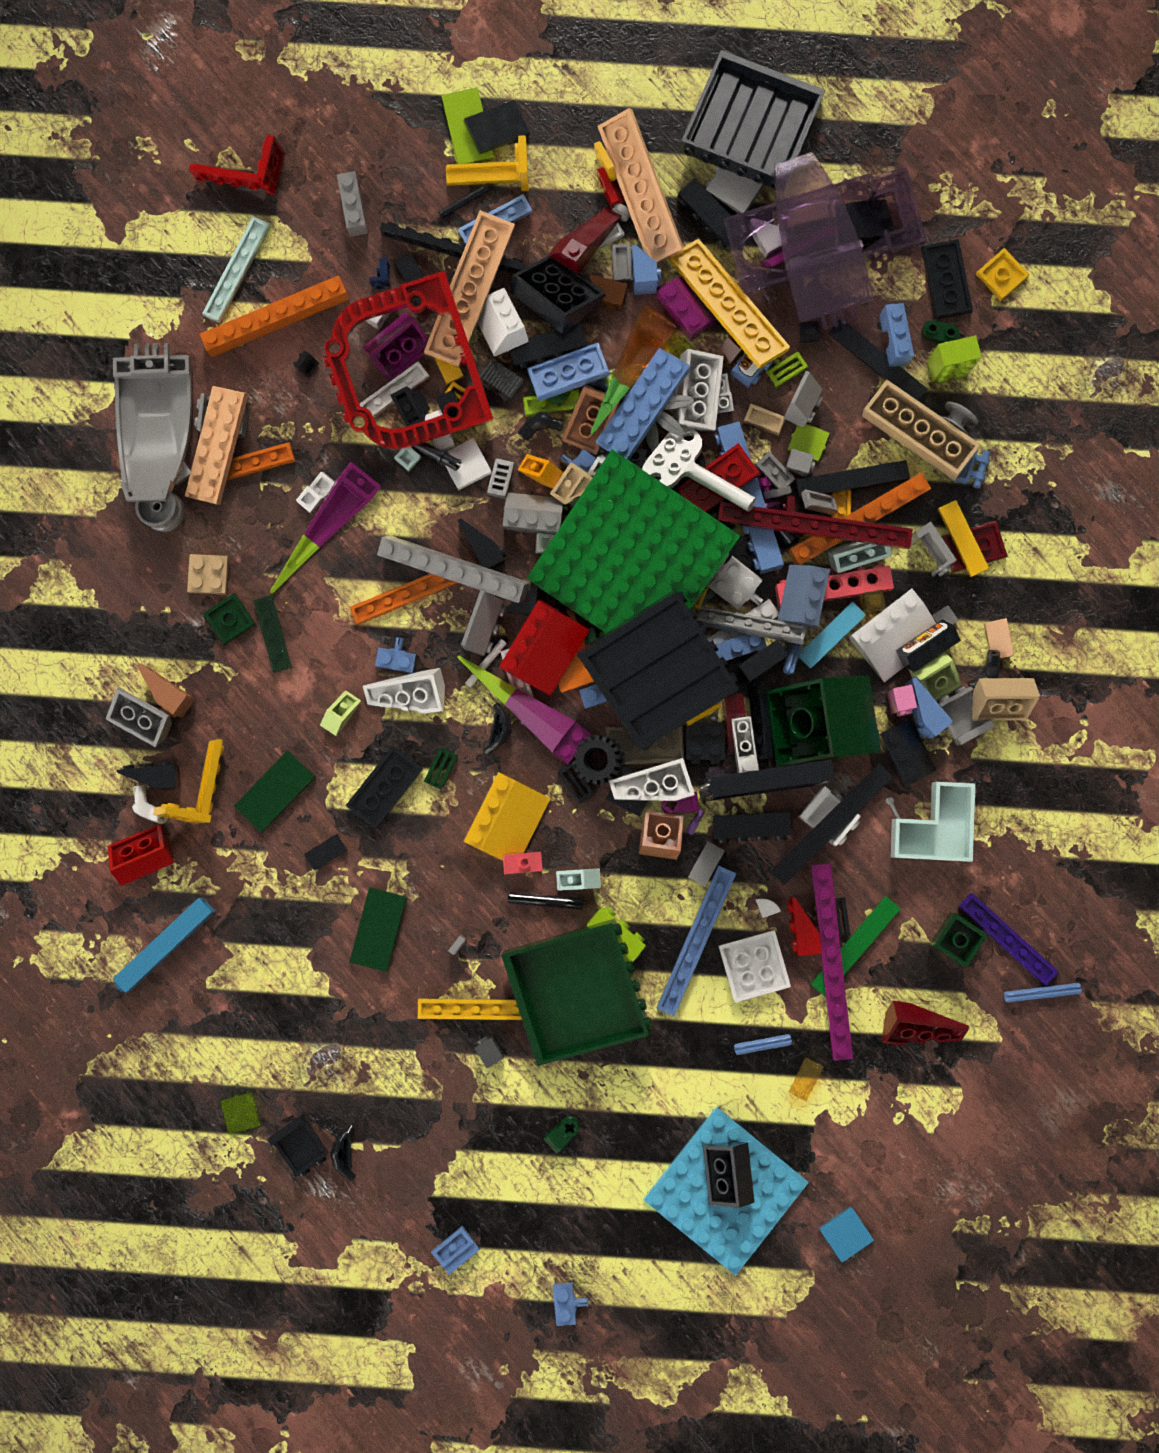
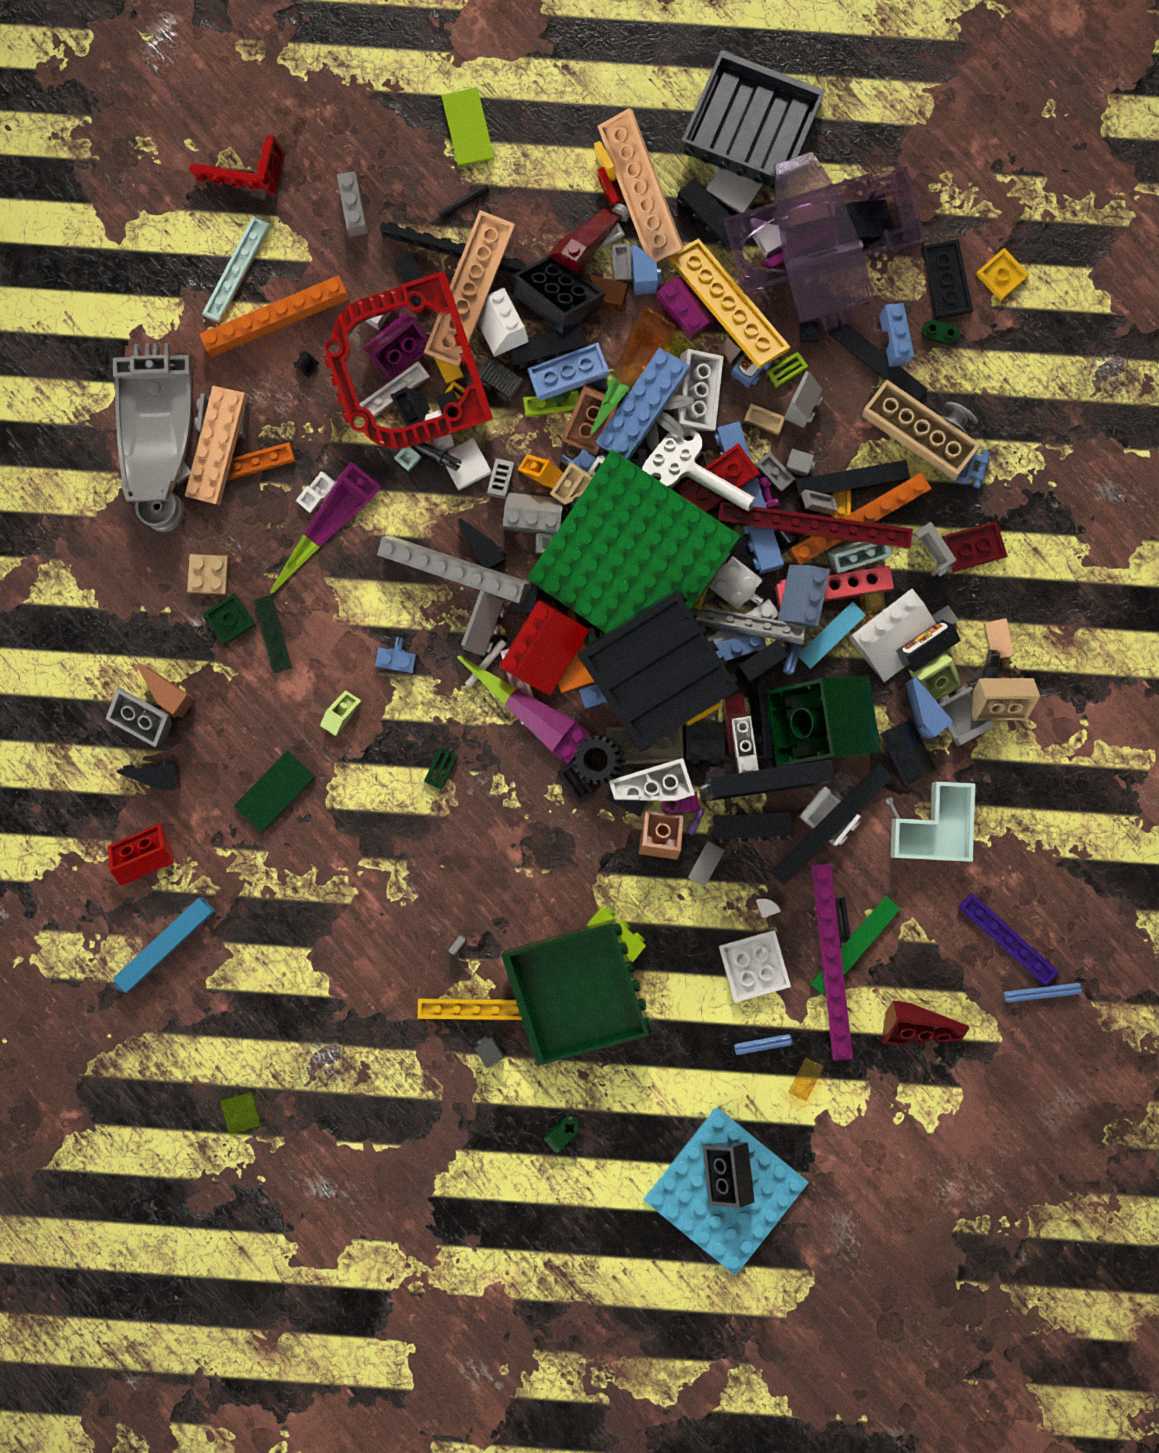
white arm [132,785,168,824] -> none
yellow bracket [153,739,224,824] -> none
black panel [267,1114,329,1178] -> none
black tile [304,834,348,871] -> none
black piece [330,1125,356,1181] -> none
black plate [345,745,424,829] -> none
orange tile [349,573,458,625] -> none
dark green tile [349,887,407,972] -> none
white wedge [363,668,445,714] -> none
dark blue bracket [369,258,390,289] -> none
medium blue plate [431,1226,480,1275] -> none
yellow bracket [446,136,529,191] -> none
light blue plate [458,194,532,244] -> none
black tile [463,100,530,155] -> none
yellow slope [464,772,551,861] -> none
black piece [484,703,512,755] -> none
coral plate [503,852,543,874] -> none
black axle [508,892,584,910] -> none
black arm [517,412,564,441] -> none
medium blue plate [553,1282,589,1326] -> none
light aqua slope [556,868,601,891] -> none
medium blue plate [656,866,736,1016] -> none
white slope [717,373,734,414] -> none
light grey tile [764,486,791,499] -> none
dark red plate [781,496,795,512] -> none
red slope [787,897,822,956] -> none
lime piece [788,424,830,462] -> none
dark azure tile [819,1206,874,1262] -> none
bright pink brick [886,685,917,717] -> none
lime brick [927,335,982,384] -> none
dark green brick [929,912,988,968] -> none
yellow tile [938,500,989,577] -> none

